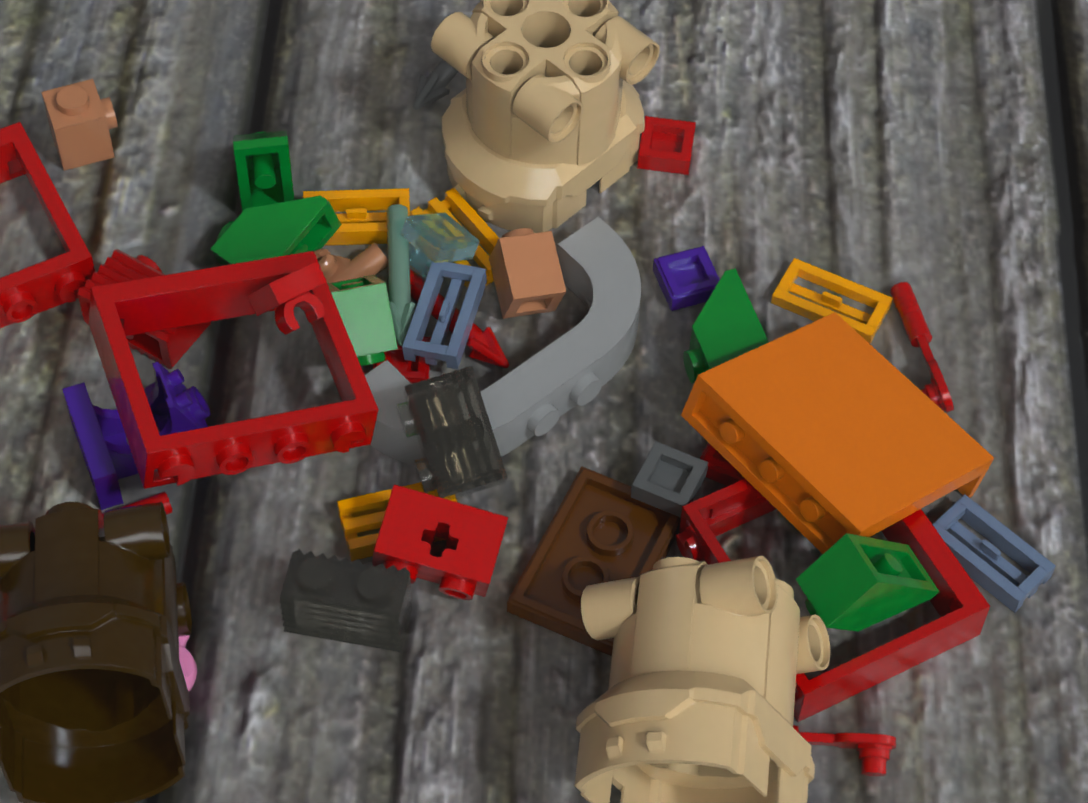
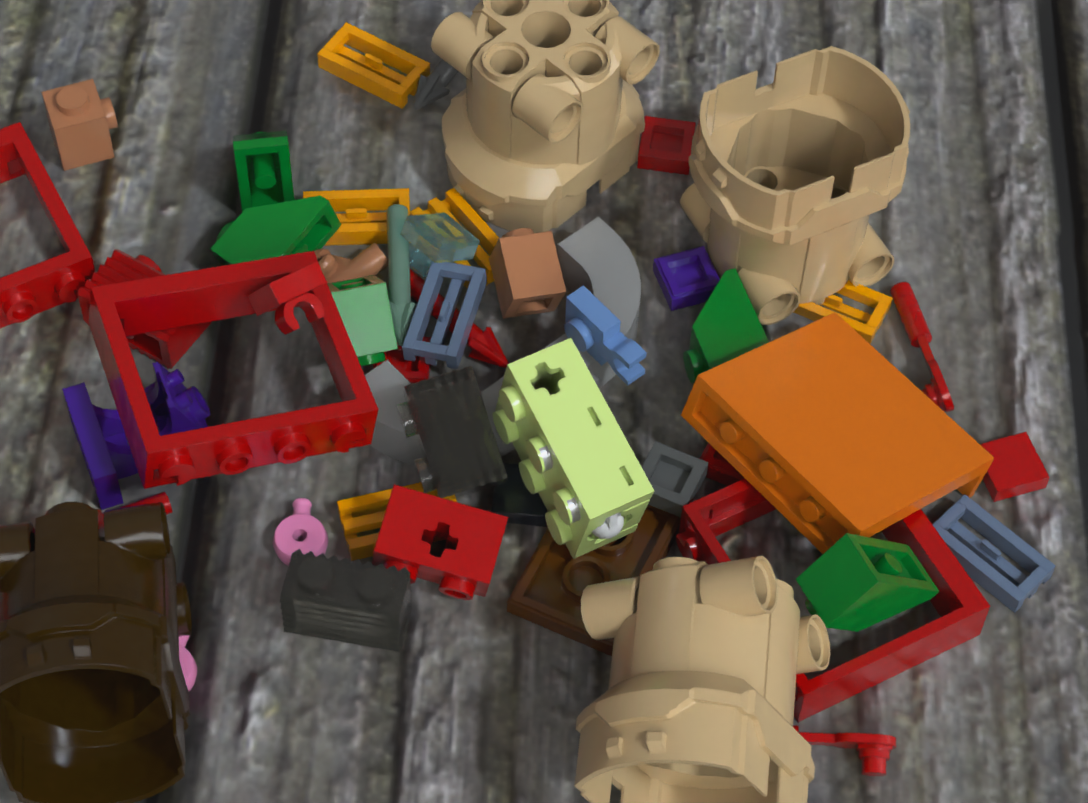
none -> bright pink piece [273,498,328,569]
none -> light orange tile [317,22,430,109]
none -> black tile [491,462,548,527]
none -> yellowish green piece [493,338,654,559]
none -> medium blue plate [564,285,647,386]
none -> tan piece [680,46,910,325]
none -> red tile [980,432,1050,502]

